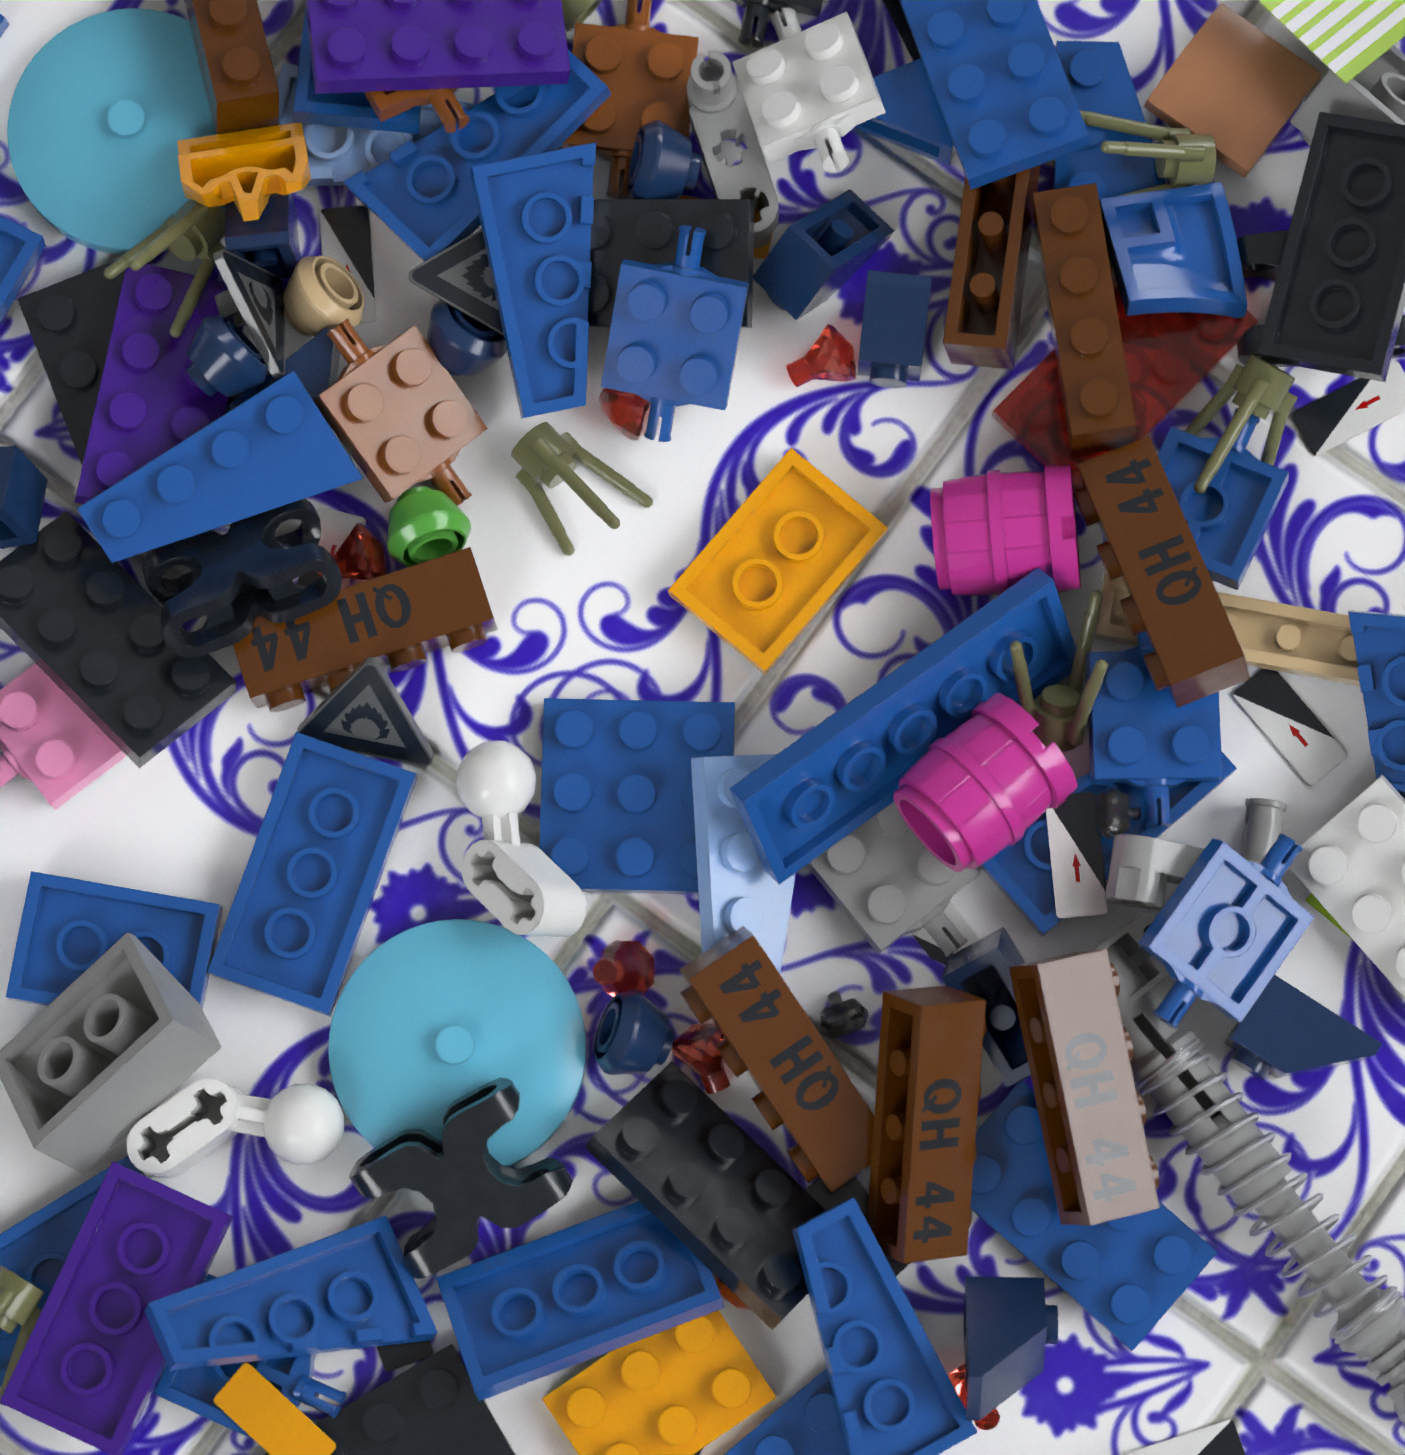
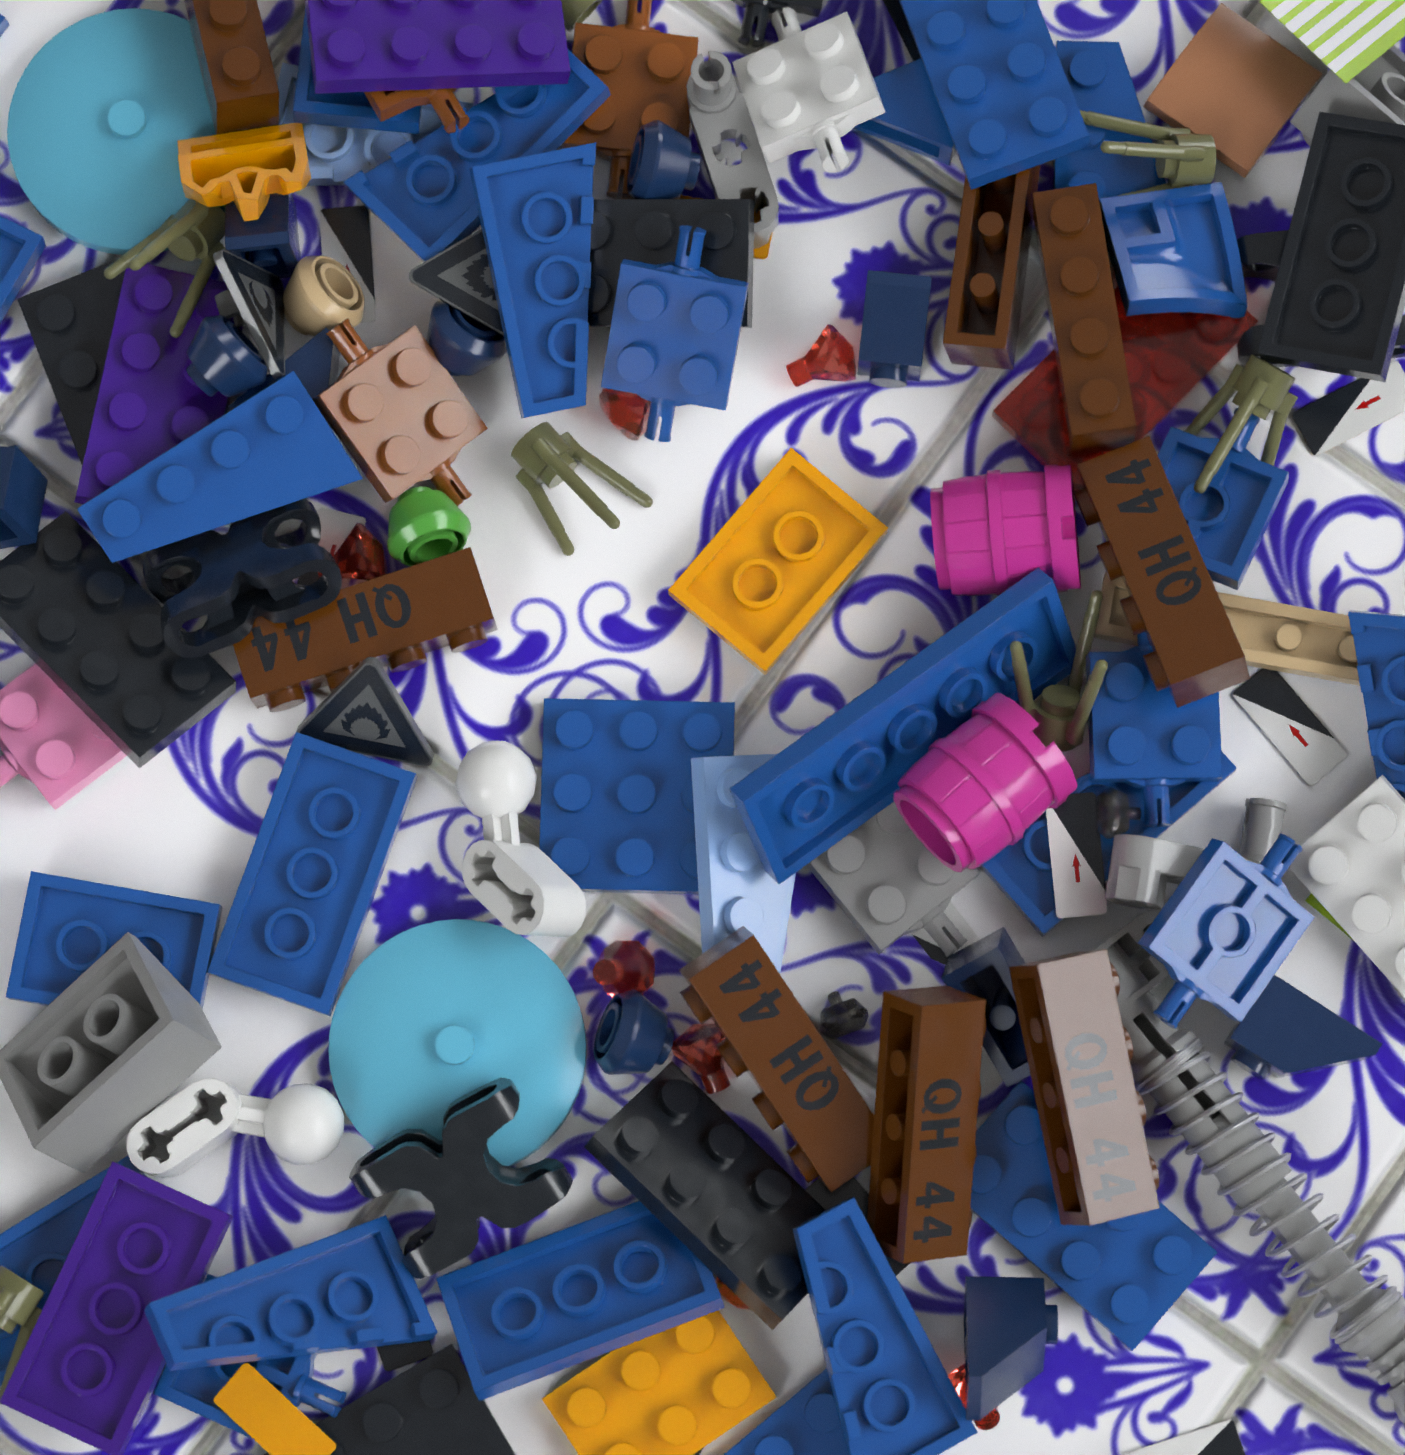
dark blue slope [753,189,895,320] -> none

